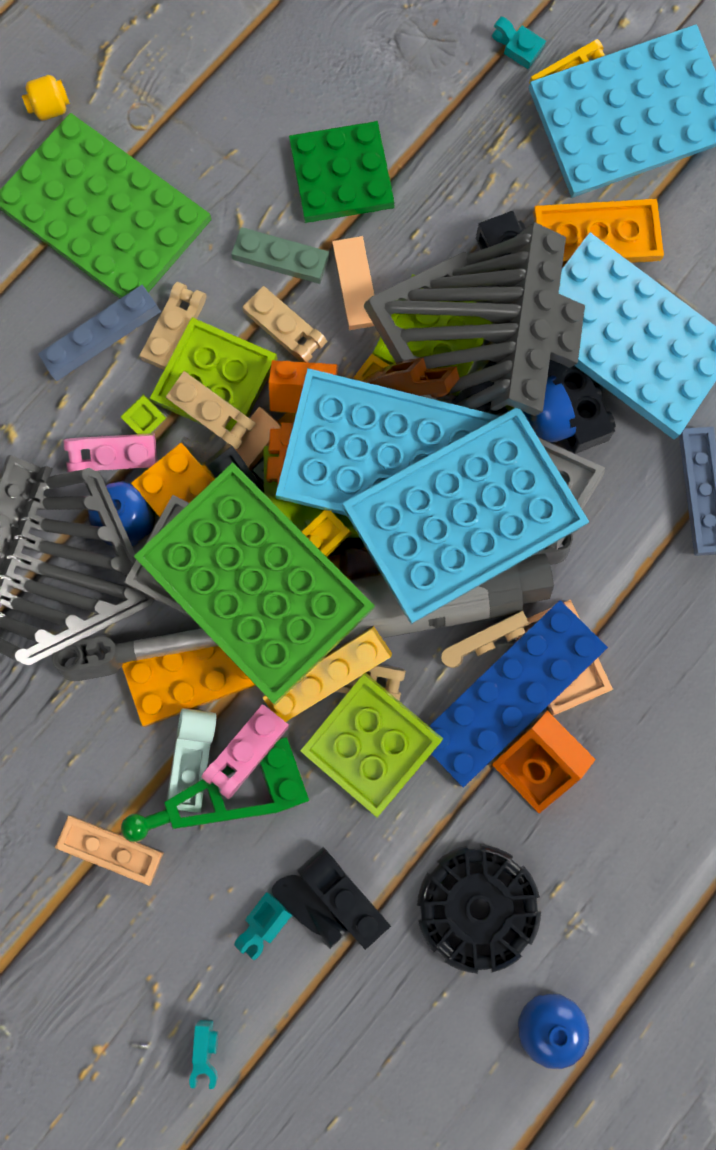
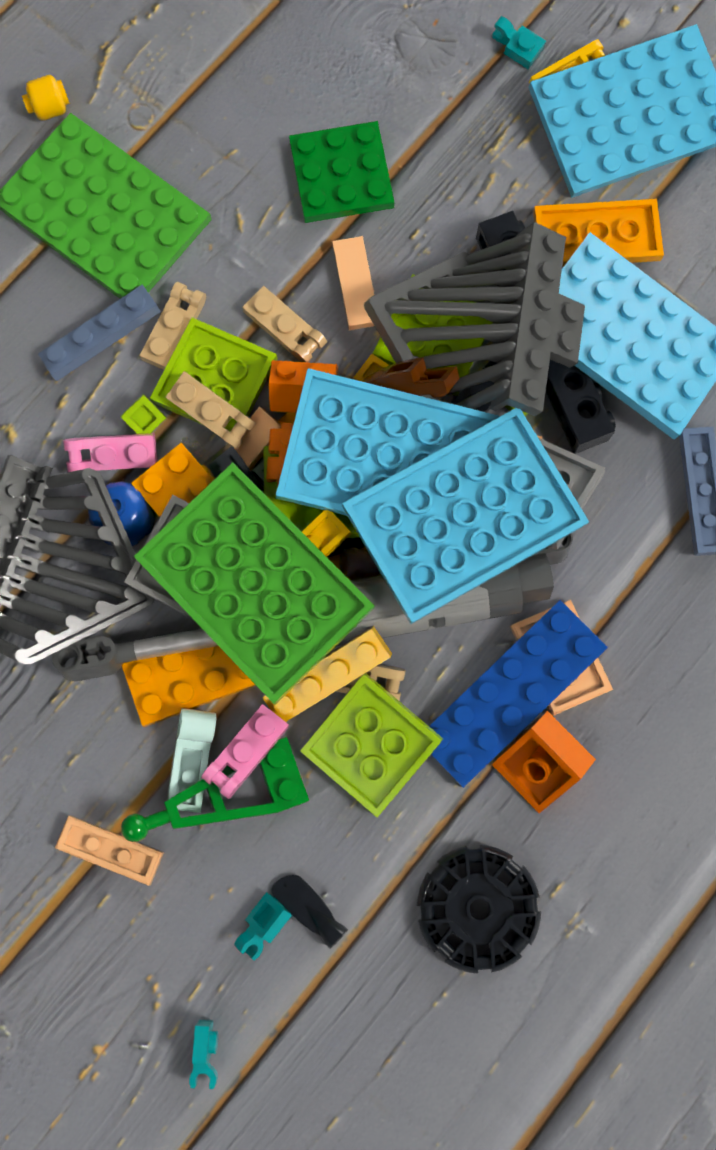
sand green plate [231,227,329,284] -> none
black plate [297,847,391,950] -> none
tan plate [441,611,529,668] -> none
blue cylinder [518,993,590,1069] -> none
blue cylinder [522,375,576,442] -> none

